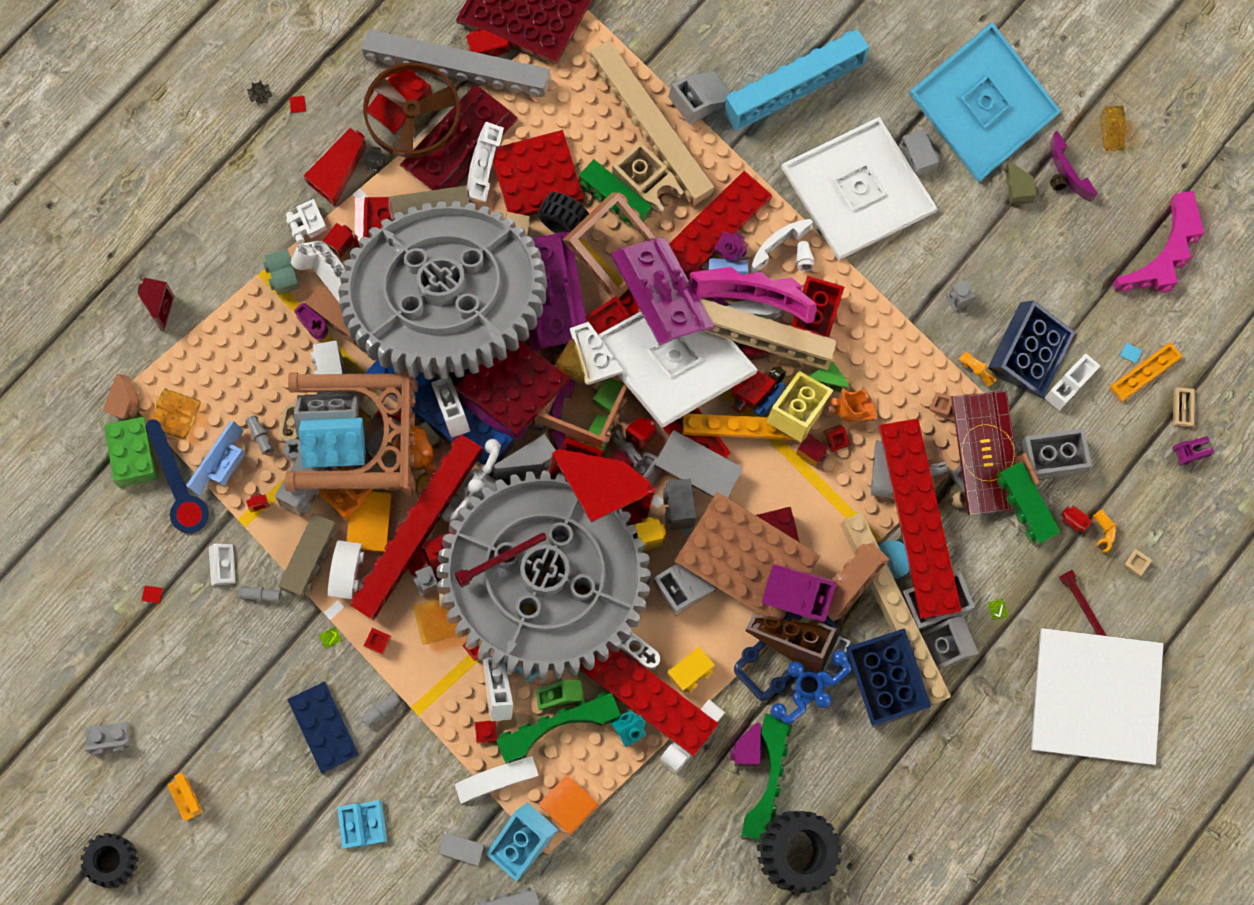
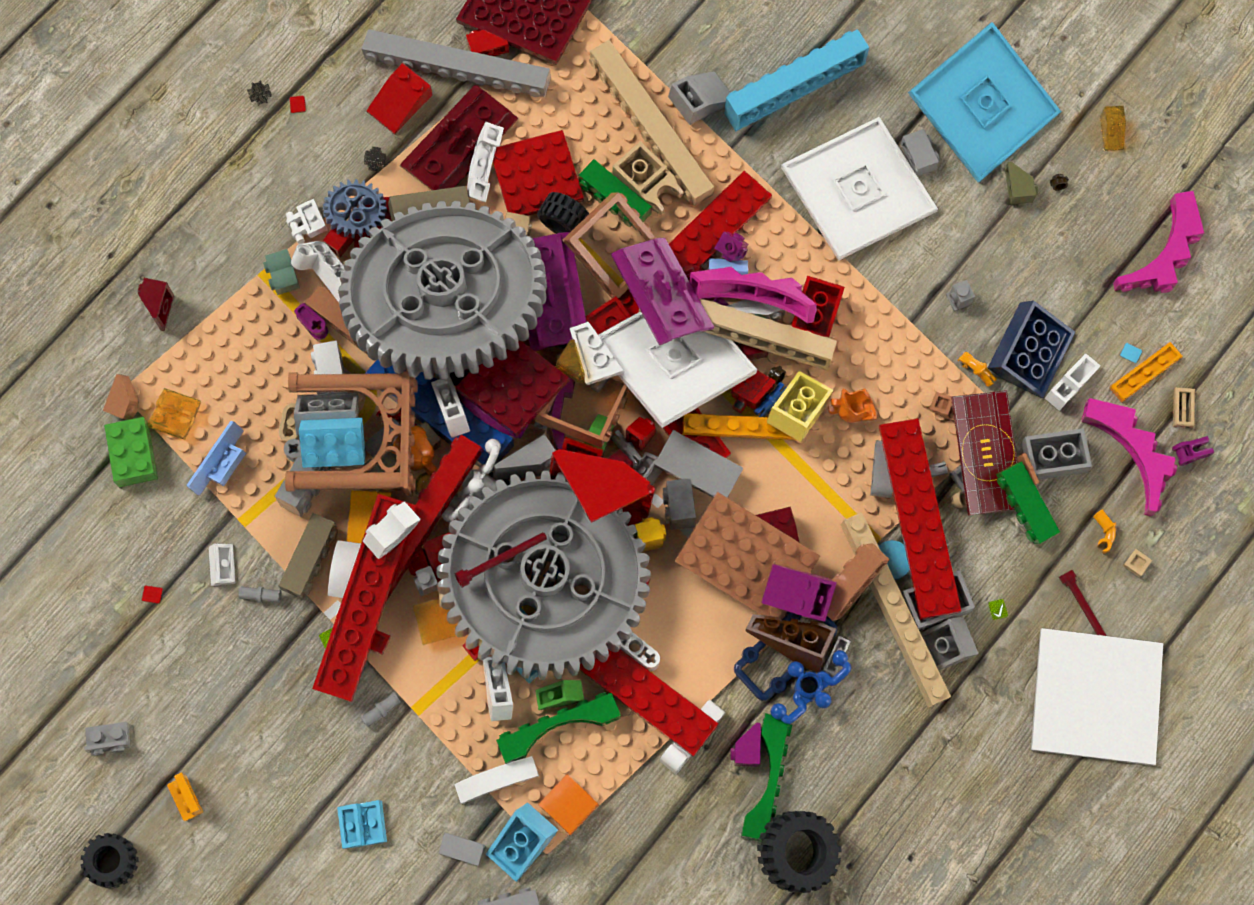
dark blue piece [146,419,209,533] -> none
light grey pin [245,415,274,455] -> none
red plate [246,494,270,513] -> none
dark blue plate [287,681,360,774] -> none
red slope [303,127,366,206] -> none
orange slope [318,466,373,520] -> none
tan plate [359,390,386,419] -> none
reddish brown piece [363,62,460,158] -> none
red plate [475,720,497,744] -> none
bright green slope [593,378,622,415] -> none
teal brick [611,710,647,747] -> none
light grey slope [653,564,719,616] -> none
yellow brick [667,646,715,694] -> none
white slope [751,219,813,273] -> none
white cone [796,241,815,272] -> none
dark red brick [796,434,829,468] -> none
bright green slope [809,361,849,392] -> none
red slope [823,424,851,452] -> none
dark blue slope [846,628,931,728] -> none
magenta slope [1050,131,1097,202] -> none
red brick [1061,505,1092,533] -> none
none -> red plate [312,494,418,702]
none -> sand blue gear [323,179,387,238]
none -> white brick [363,501,420,559]
none -> dark pink arch [1081,398,1177,517]

